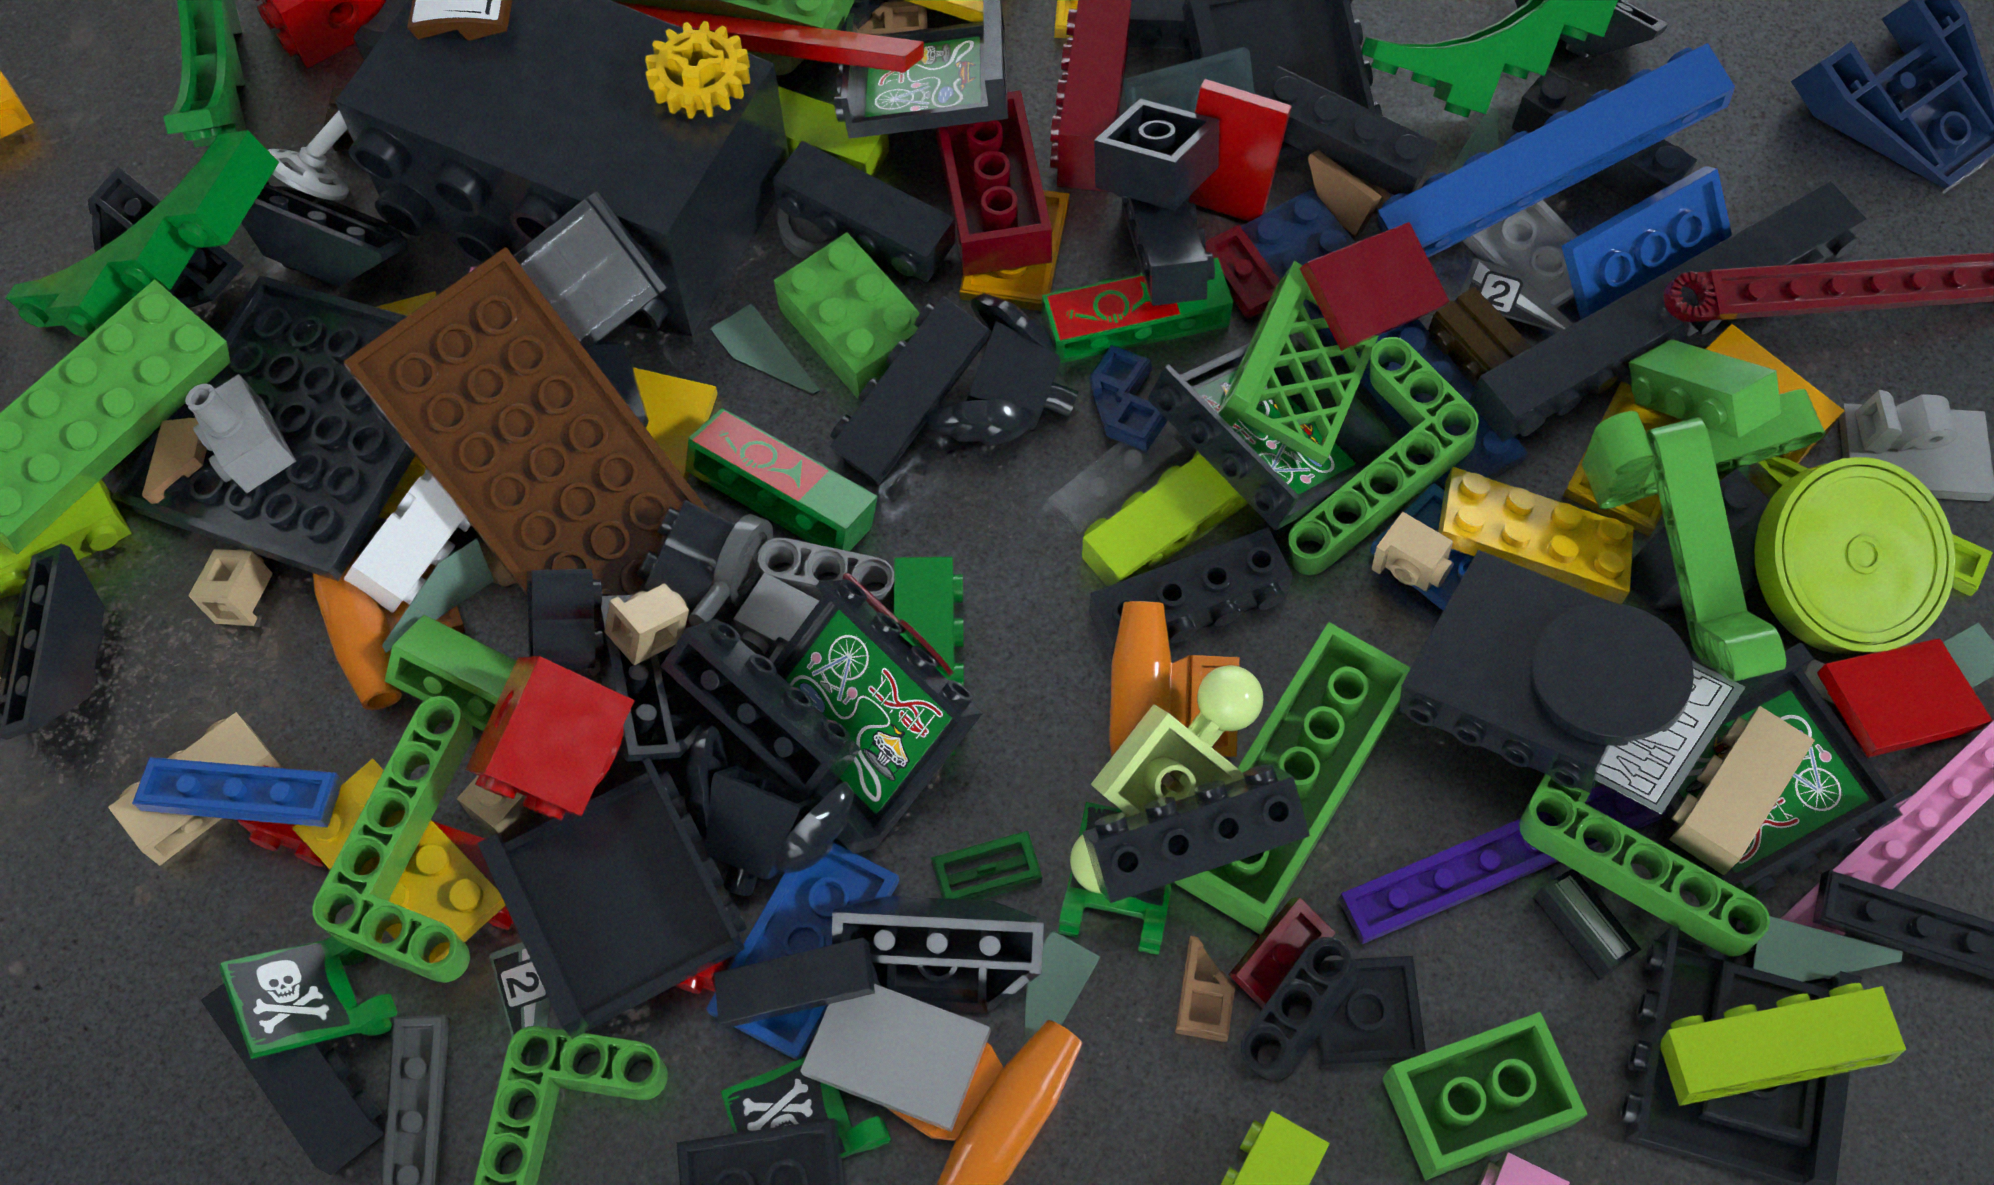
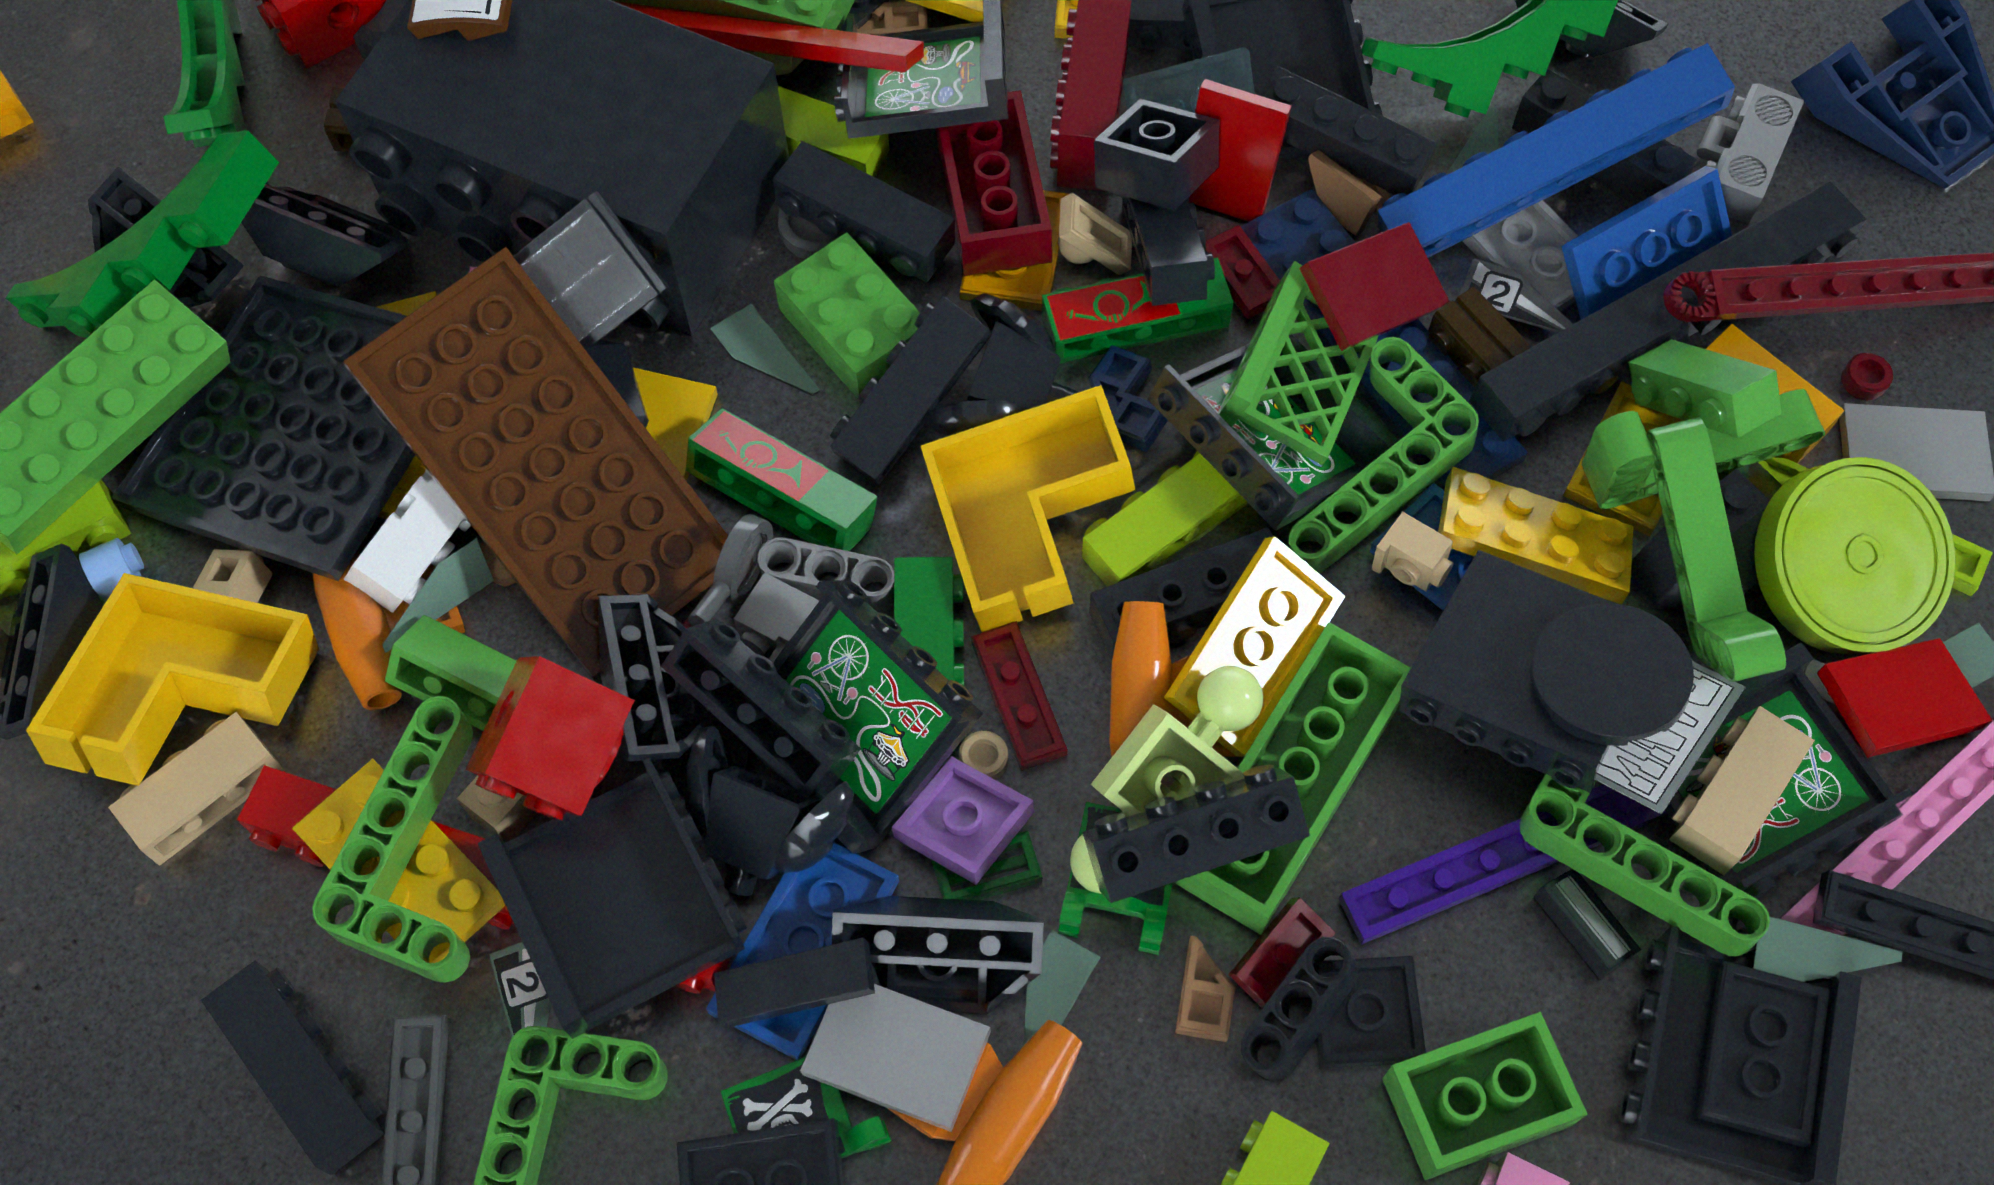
blue tile [132,757,343,827] -> none
medium nougat tile [142,418,207,504] -> none
light grey brick [185,374,296,493] -> none
flag [219,936,398,1059] -> none
white dish [268,111,349,200] -> none
black brick [527,569,604,669] -> none
tan brick [605,583,689,665] -> none
black brick [636,500,735,614] -> none
yellow gear [645,21,750,119] -> none
dark red piece [842,573,953,677] -> none
lime brick [1660,983,1906,1106] -> none
light grey leg [1855,390,1957,454] -> none
none -> yellow piece [26,573,319,786]
none -> light blue plate [79,538,144,603]
none -> medium lavender plate [892,756,1035,885]
none -> yellow piece [921,385,1136,633]
none -> tan tile [959,731,1008,780]
none -> dark red tile [971,621,1068,771]
none -> tan tile [1058,193,1132,275]
none -> plate [1164,536,1345,757]
none -> light grey piece [1696,83,1804,224]
none -> dark red tile [1841,353,1893,400]

